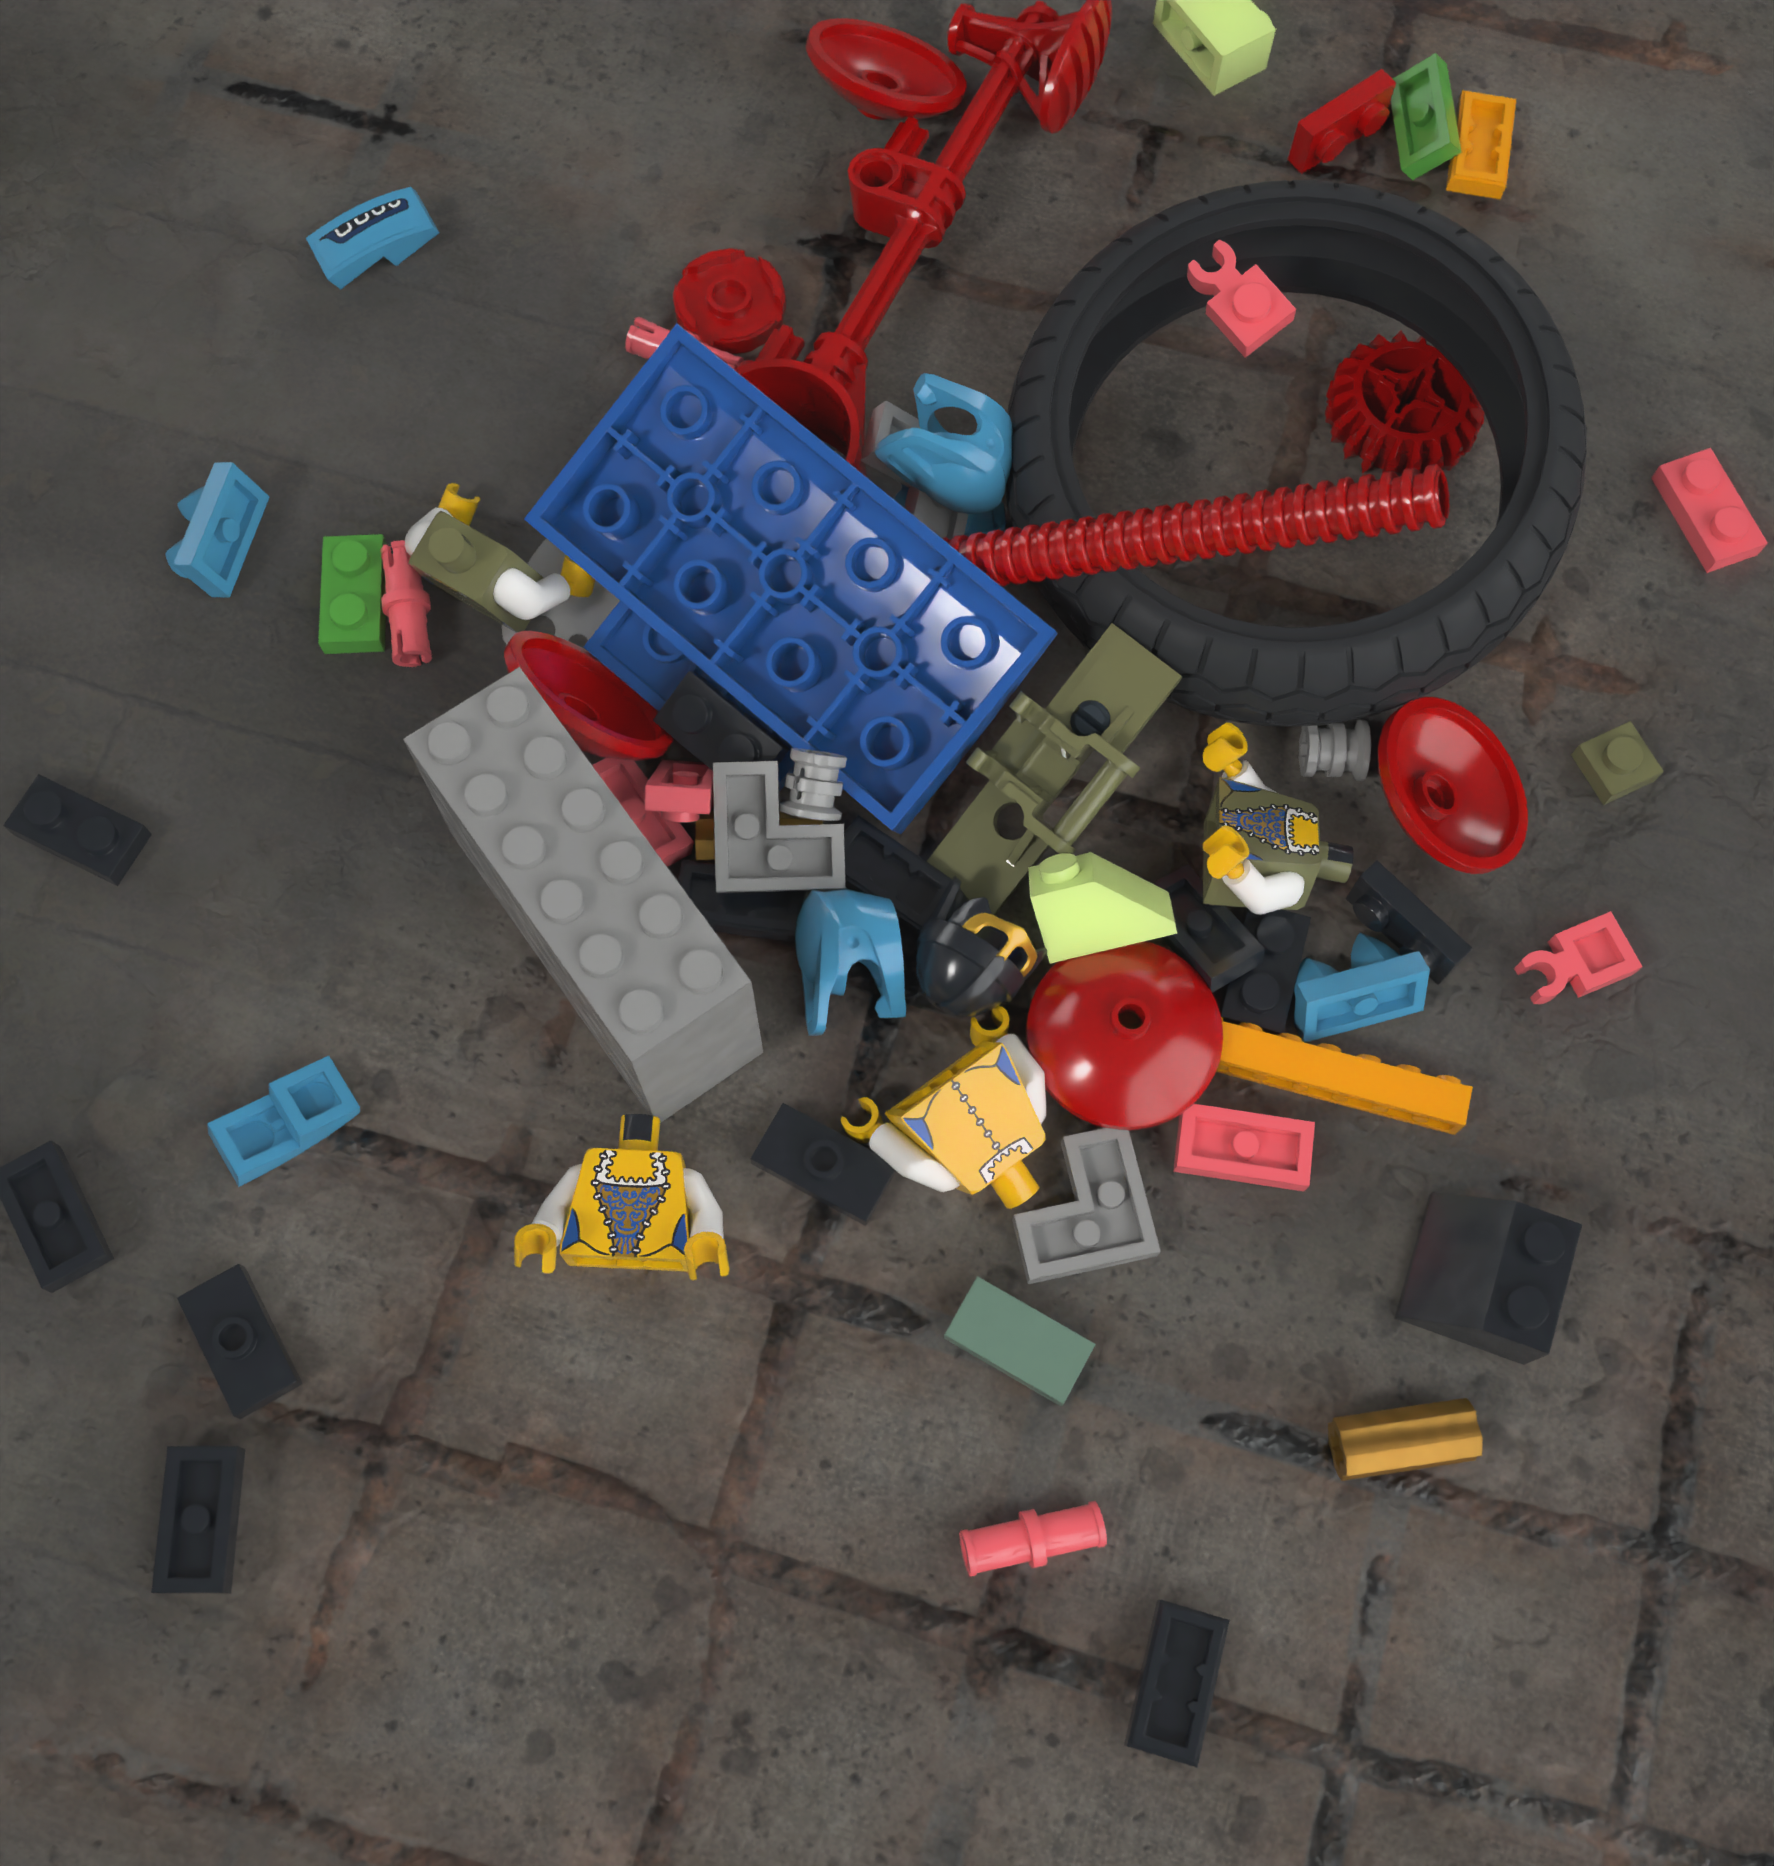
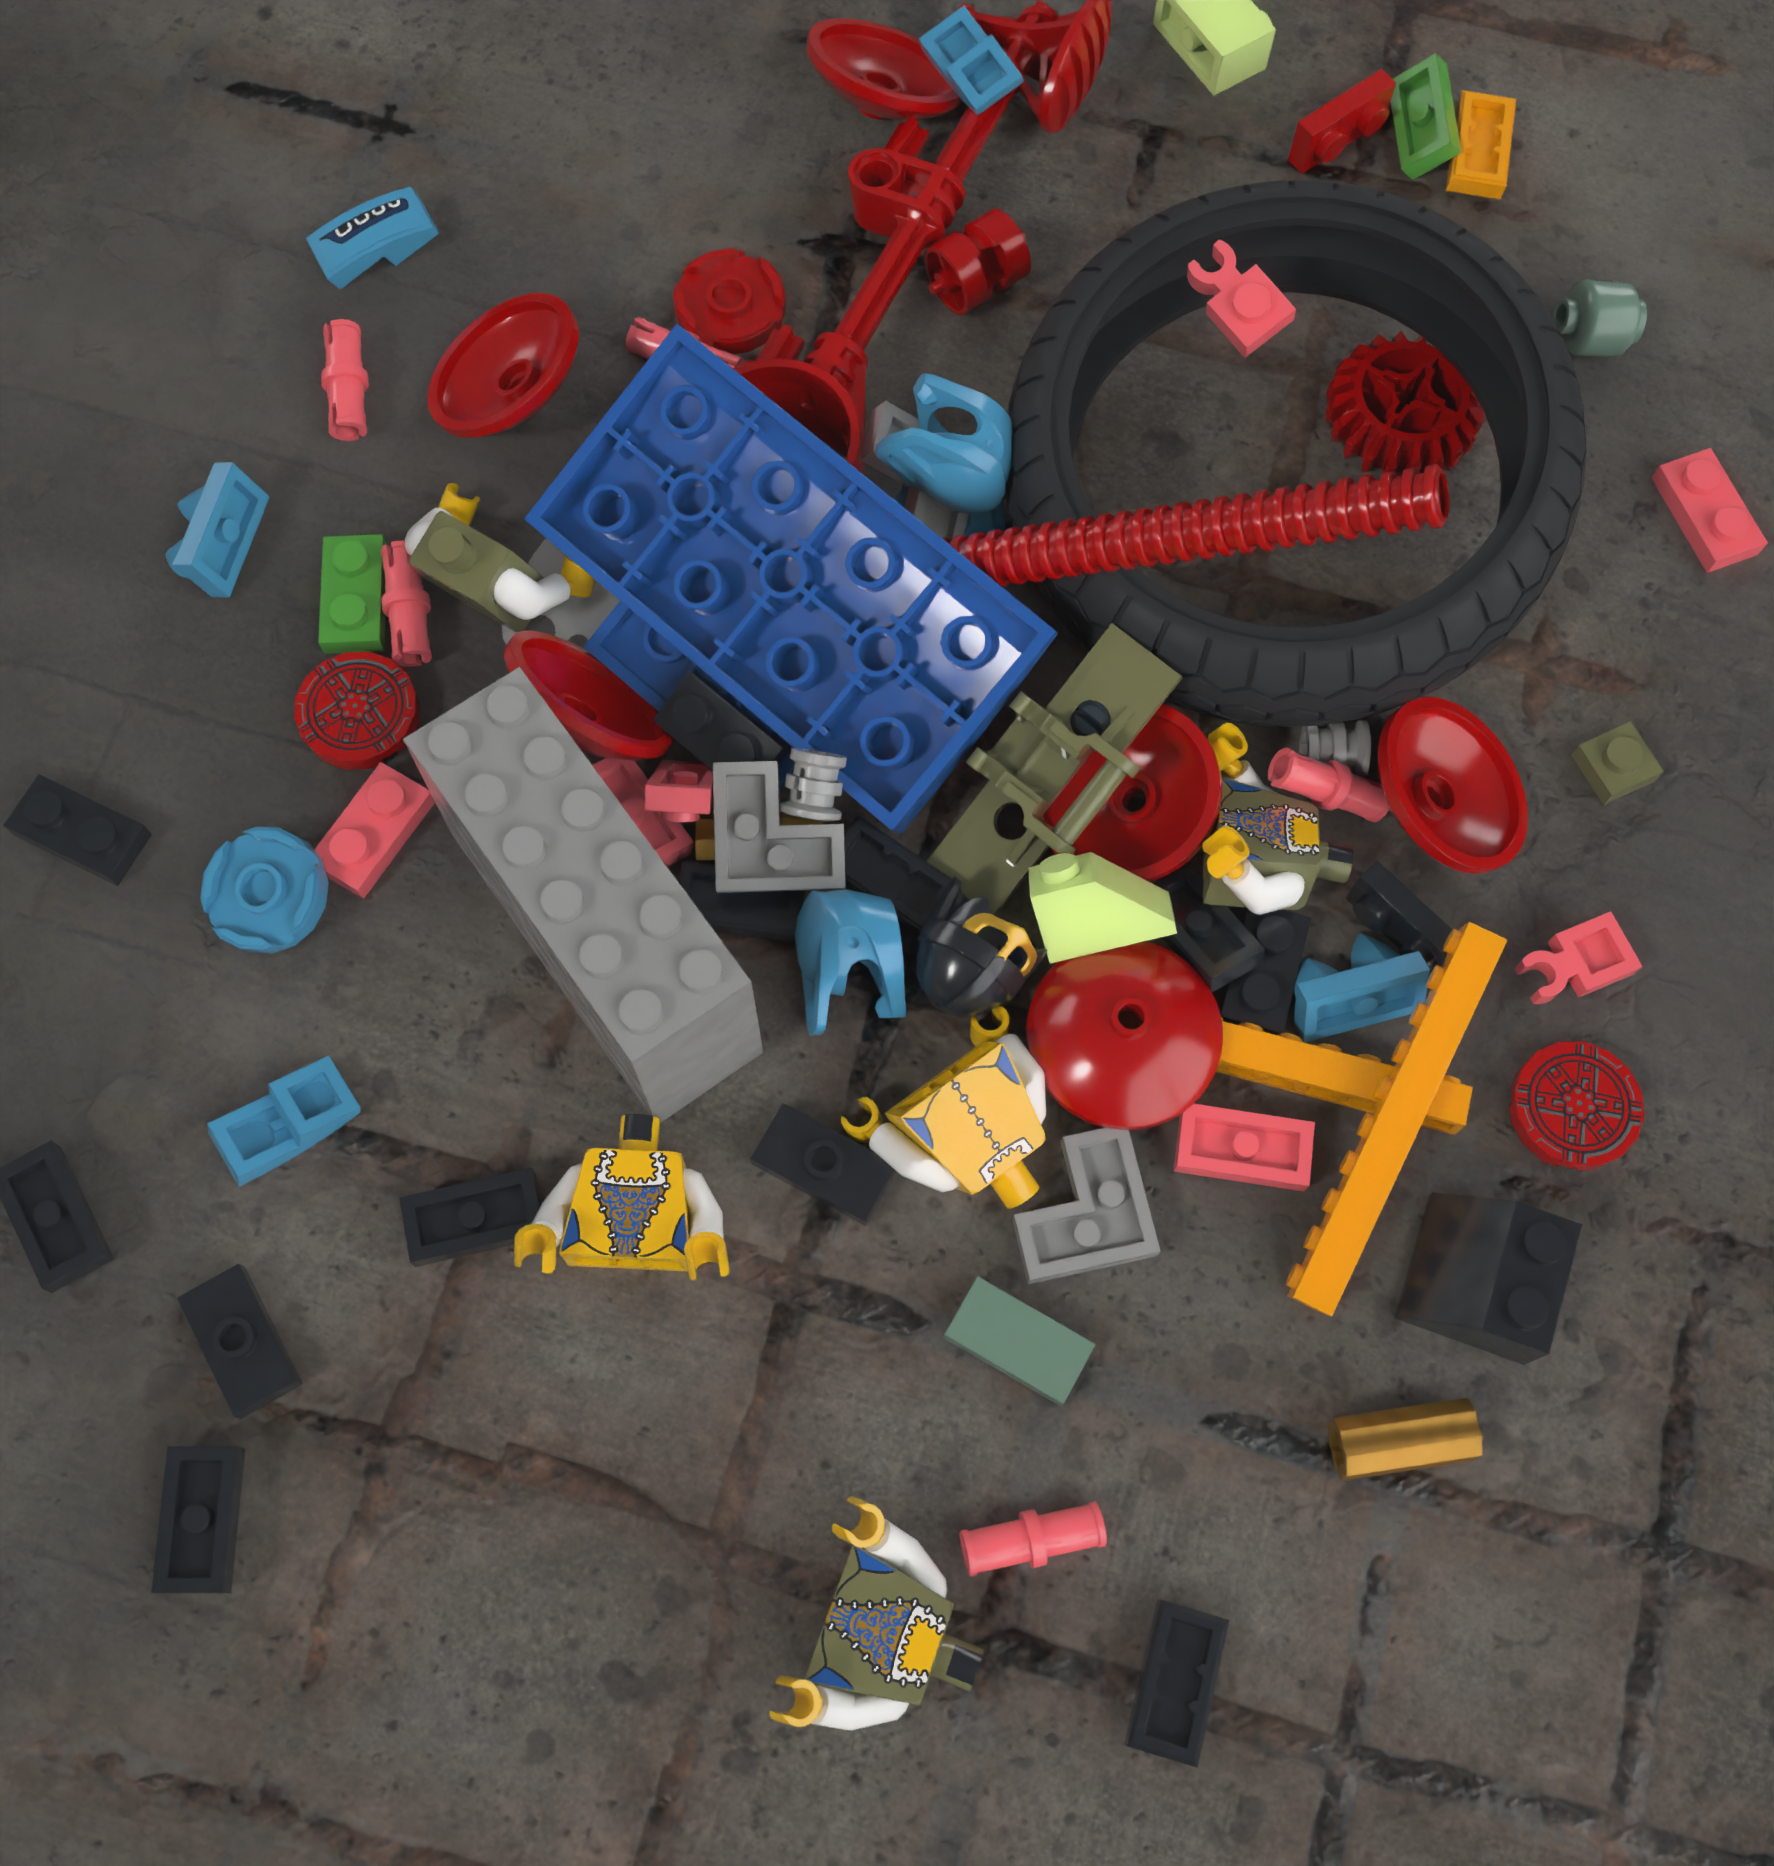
none -> dark azure tile [200,827,329,954]
none -> red tile [294,651,420,770]
none -> coral plate [314,762,435,899]
none -> coral pin [321,319,369,441]
none -> black plate [399,1167,542,1267]
none -> red dish [427,293,579,438]
none -> torso [770,1496,984,1731]
none -> dark azure slope [919,6,1024,116]
none -> red wheel [924,208,1031,315]
none -> red dish [1043,704,1222,882]
none -> coral pin [1268,748,1390,822]
none -> light orange piece [1285,922,1507,1317]
none -> red tile [1509,1042,1645,1171]
none -> sand green head [1553,279,1647,358]

